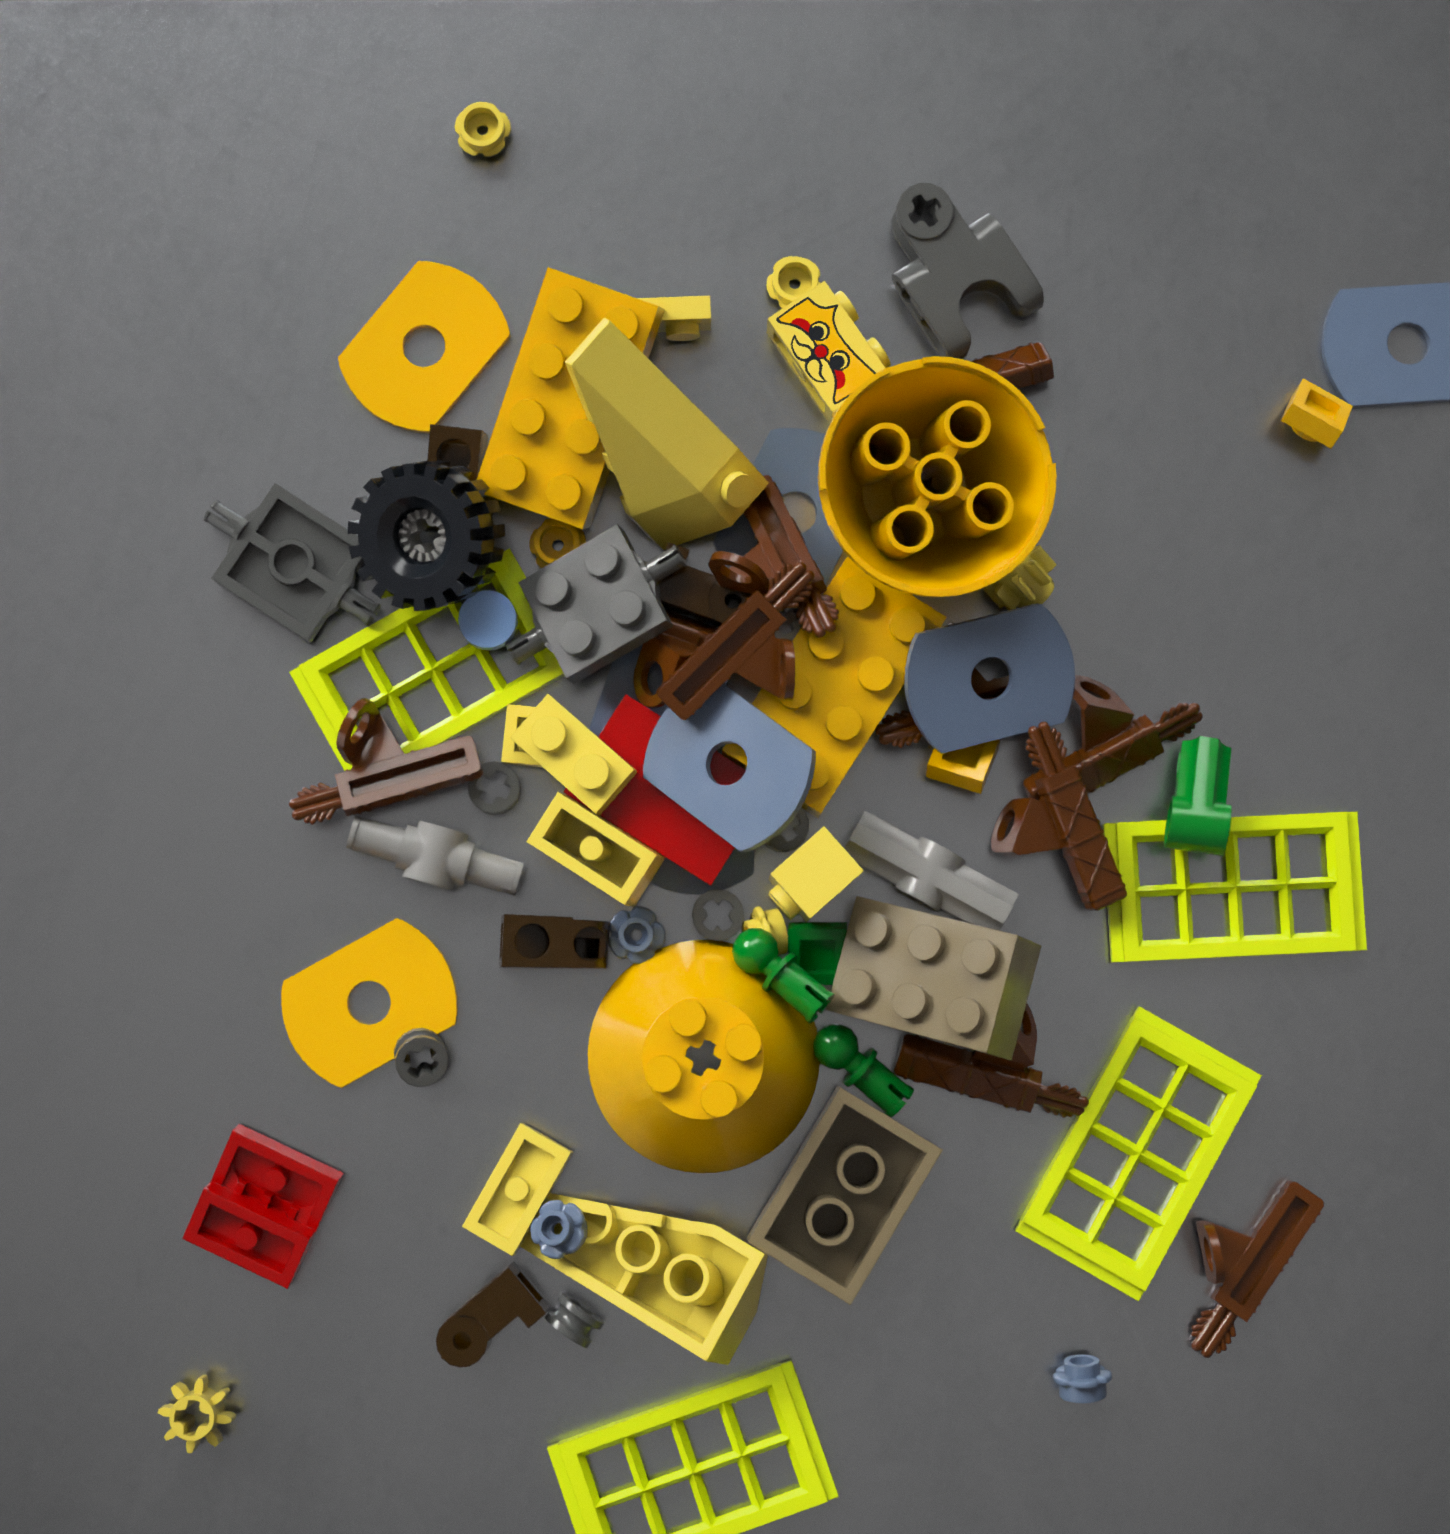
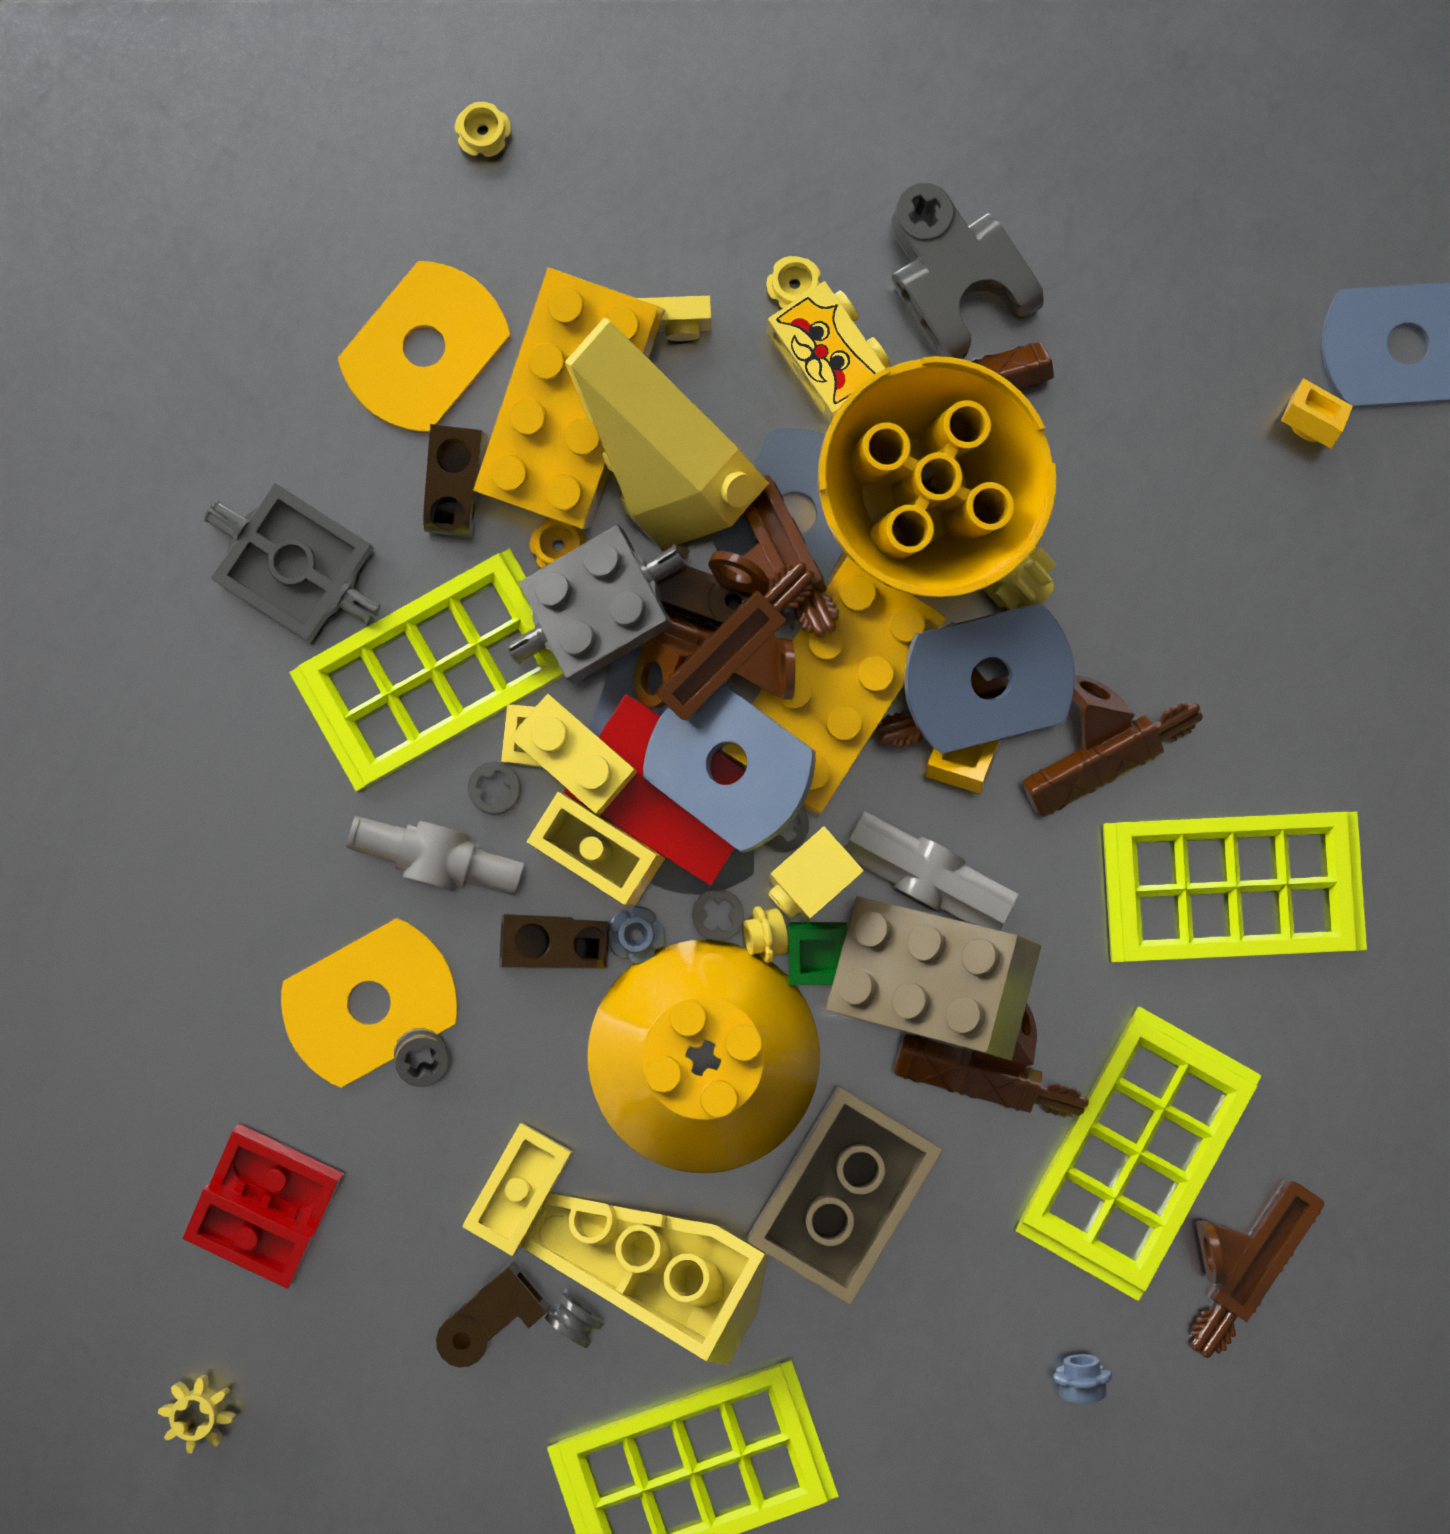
reddish brown piece [289,698,483,825] -> none
black bush [347,460,505,611] -> none
light blue tile [458,590,518,651] -> none
sand blue plate [530,1200,587,1259] -> none
green pin [732,928,835,1024] -> none
green pin [813,1023,914,1118] -> none
reddish brown piece [991,721,1127,911] -> none
green piece [1164,736,1232,856] -> none

